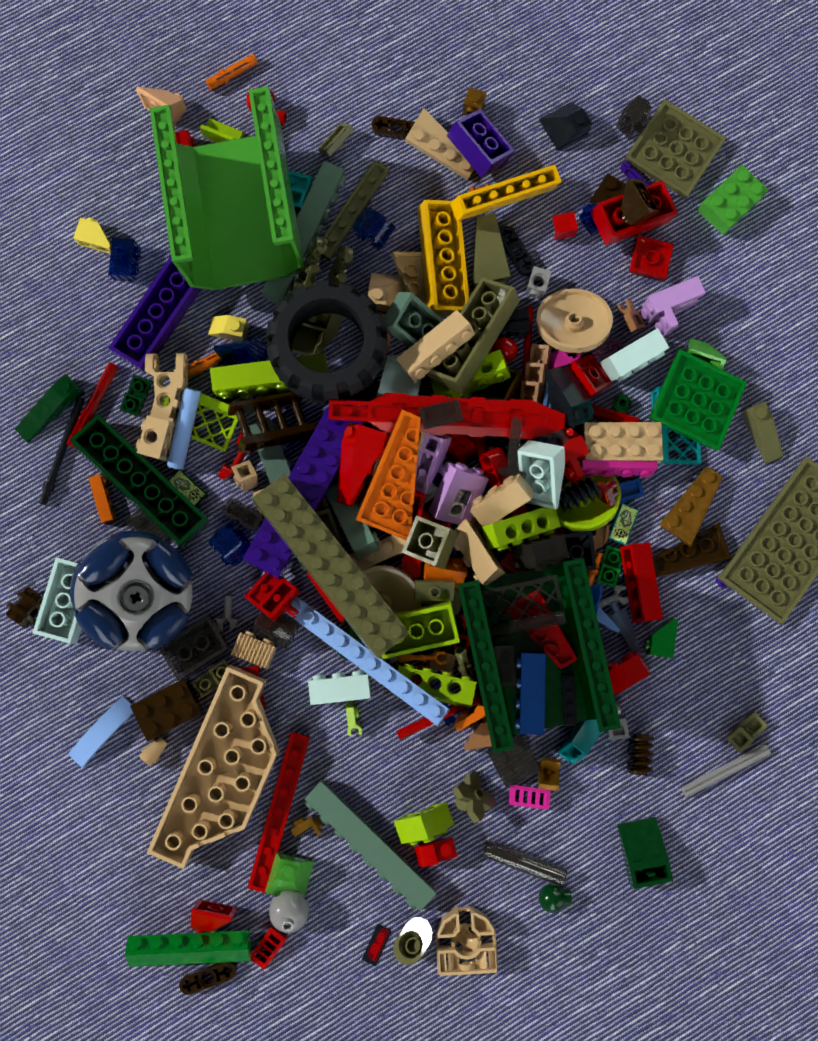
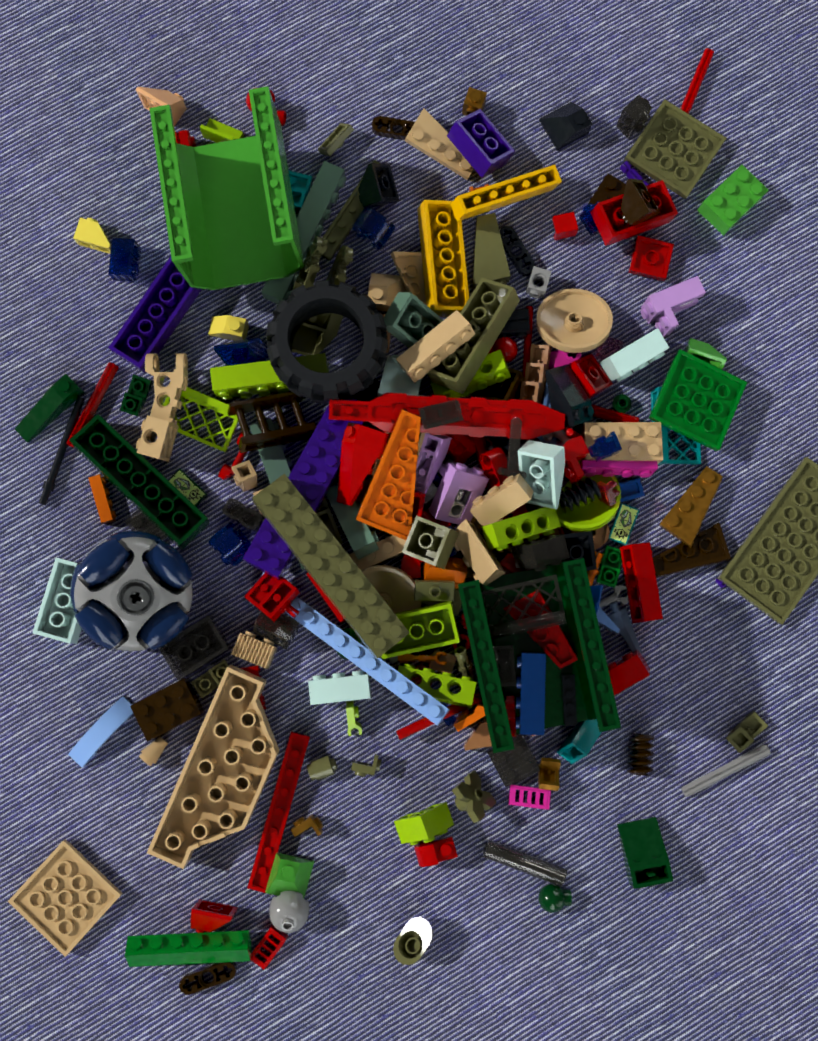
dark brown piece [6,587,43,628] -> none
light blue piece [166,387,201,470] -> none
orange pin [188,345,235,379] -> none
orange pin [205,53,258,91] -> none
light grey bar [216,595,239,632] -> none
sand green brick [304,779,437,912] -> none
sticker [362,924,391,966] -> none
tan connector [435,906,498,976] -> none
light grey plate [608,703,630,741] -> none
medium nougat plate [618,299,646,332] -> none
green slope [644,619,678,658] -> none
olive slope [741,401,783,464] -> none
none -> tan plate [8,839,123,957]
none -> olive brick [307,755,338,780]
none -> olive bracket [351,753,382,777]
none -> black slope [358,163,400,208]
none -> red wing [505,696,516,737]
none -> clear blue brick [588,431,622,462]
none -> red axle [680,48,714,114]

